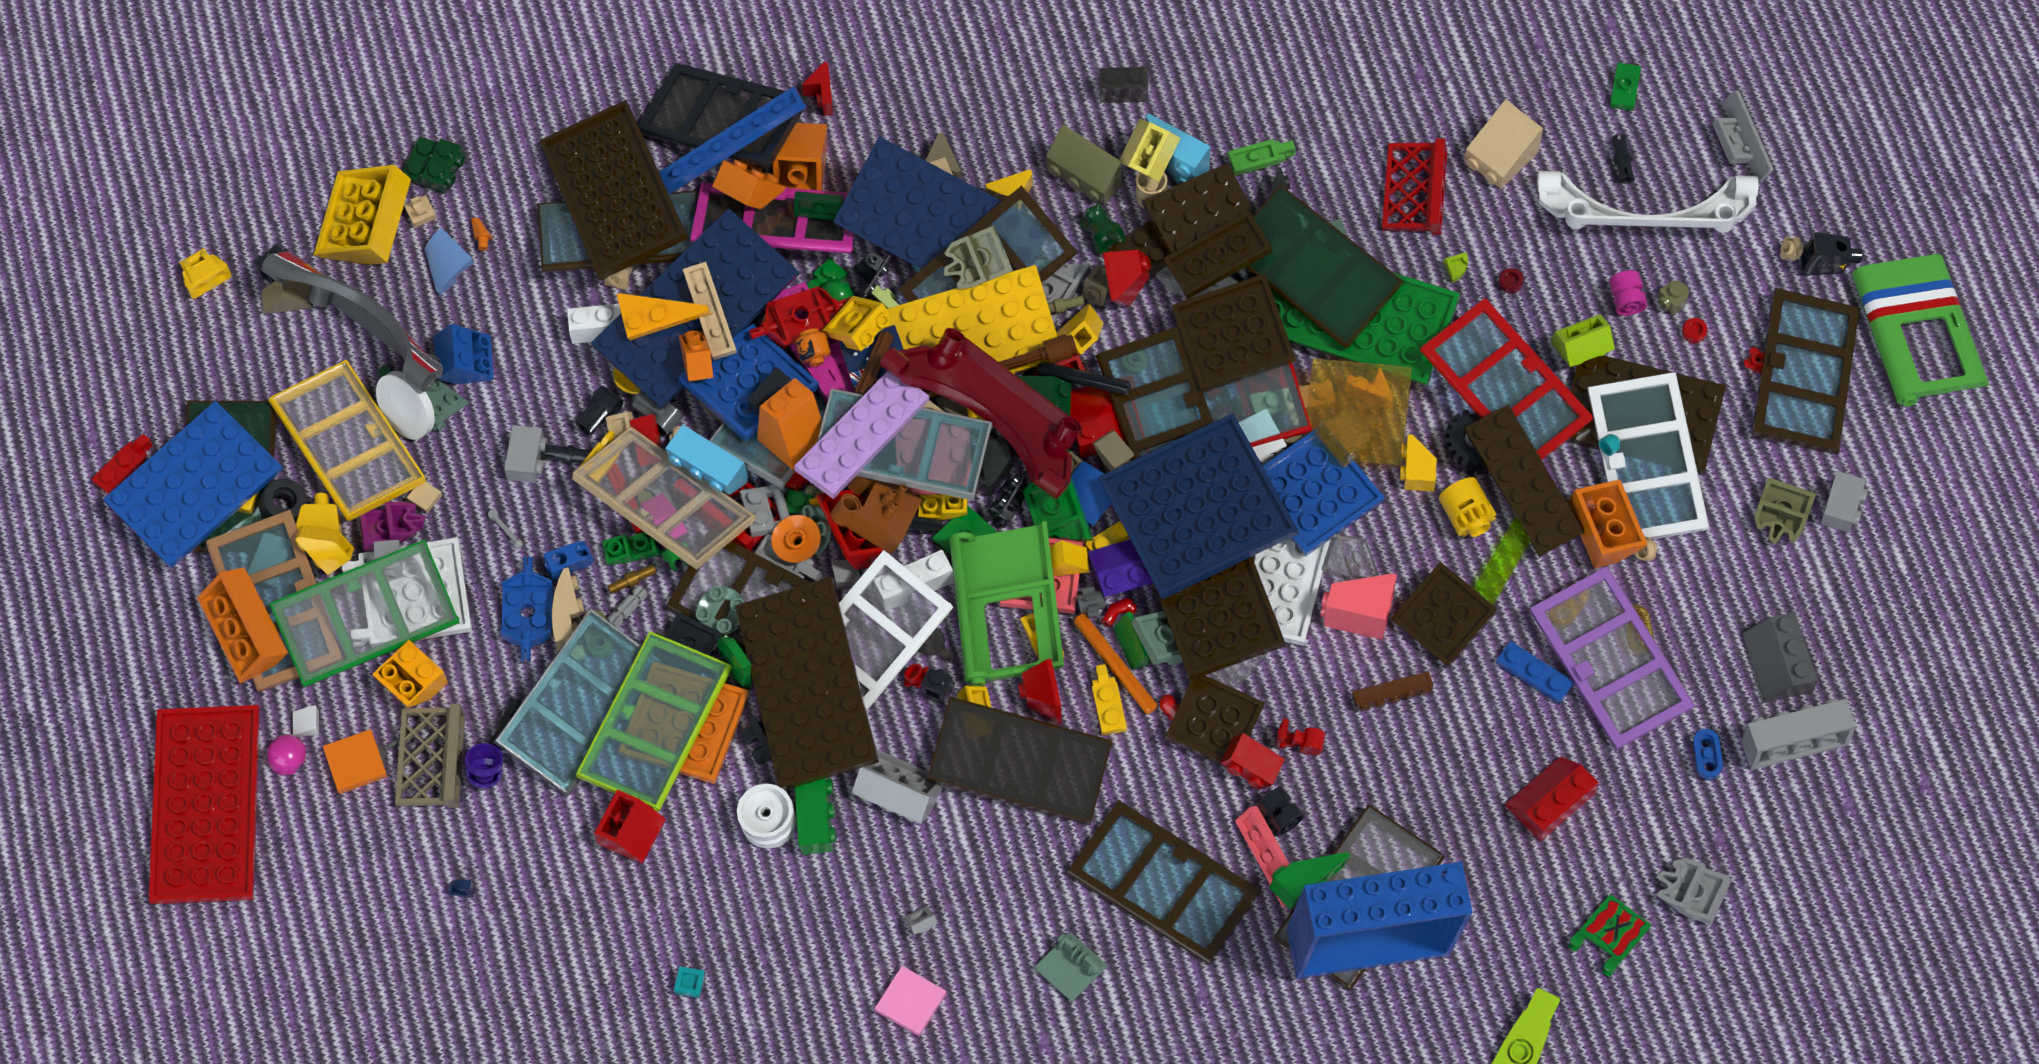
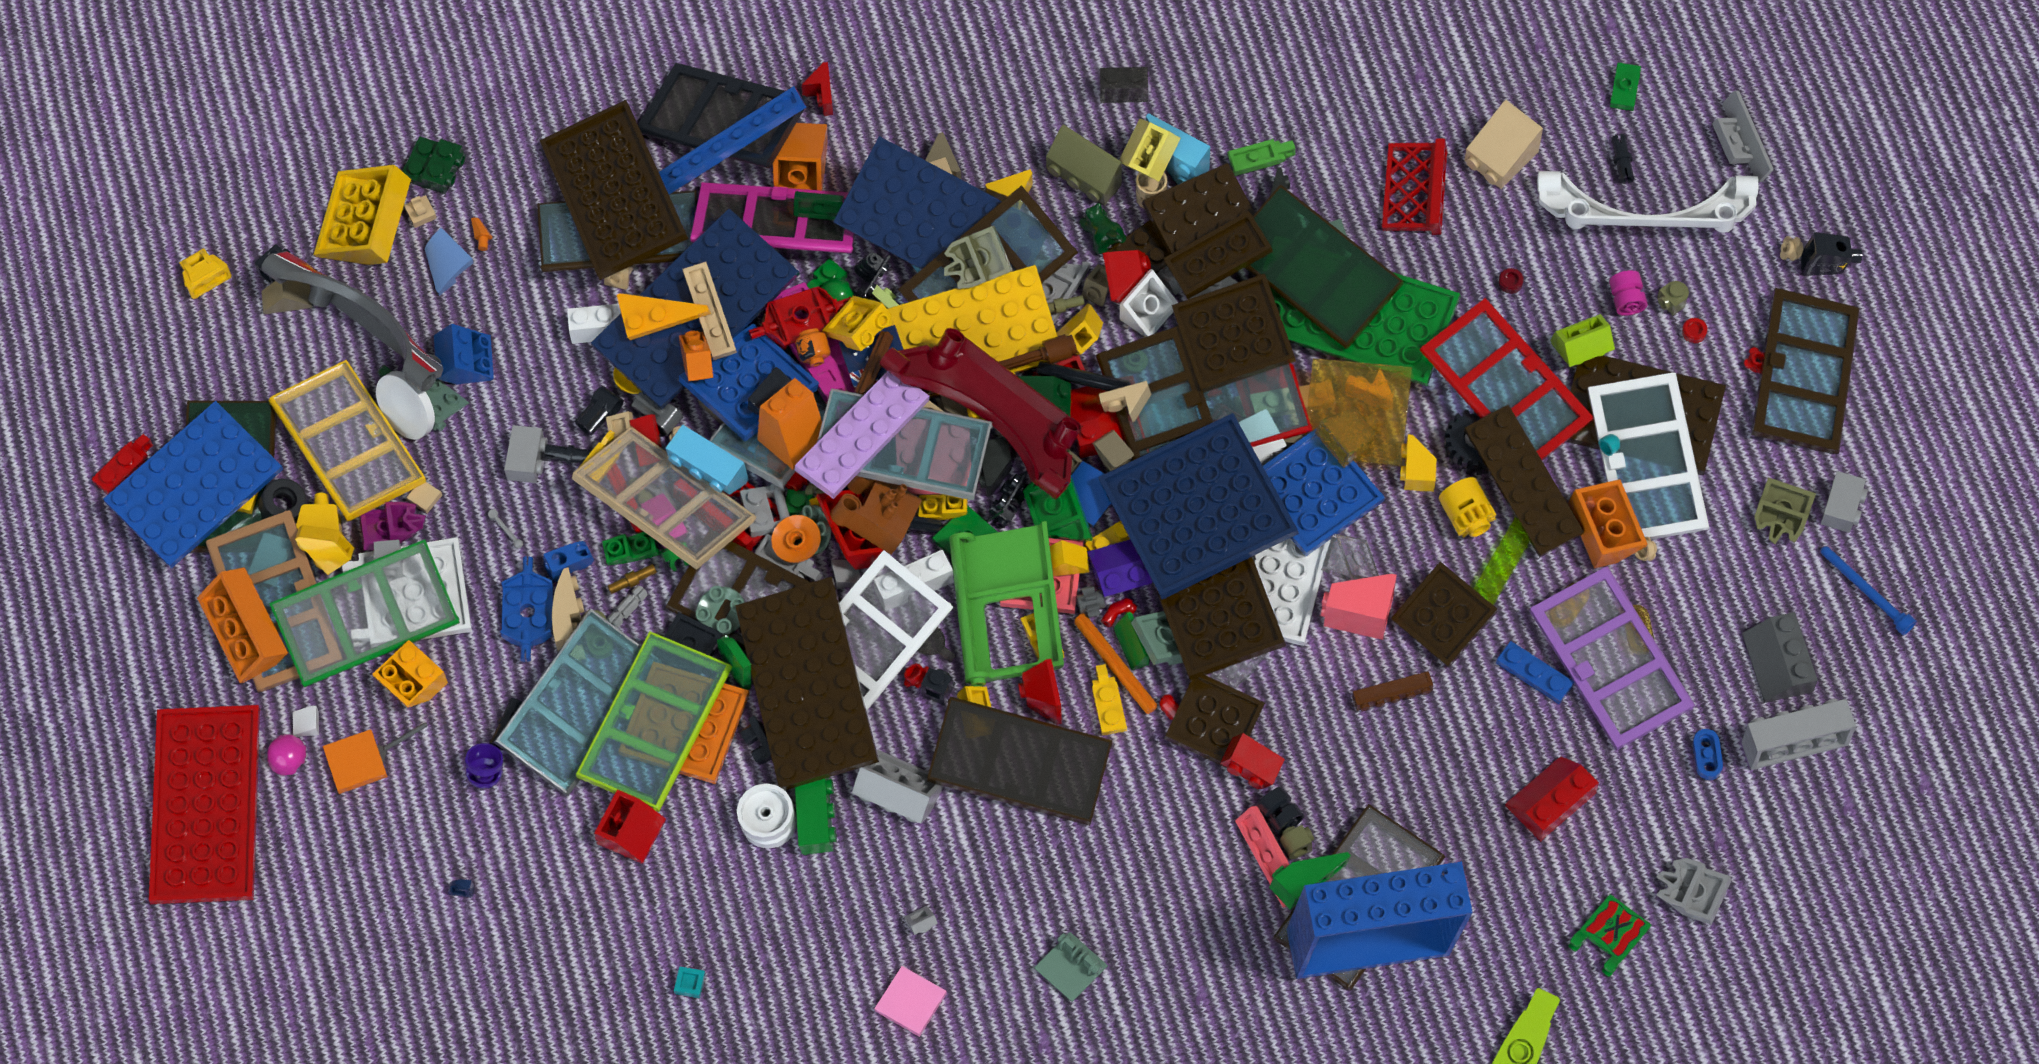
dark tan fence [395,704,465,808] -> none
orange slope [712,159,786,209] -> none
door [1067,800,1261,965] -> none
red leg [1275,718,1326,755] -> none
lime tile [1443,252,1468,283] -> none
bright green piece [1852,254,1989,407] -> none
none -> tan slope [1099,381,1151,422]
none -> white slope [1120,269,1178,337]
none -> olive plate [1280,825,1314,859]
none -> blue piece [1820,546,1917,636]

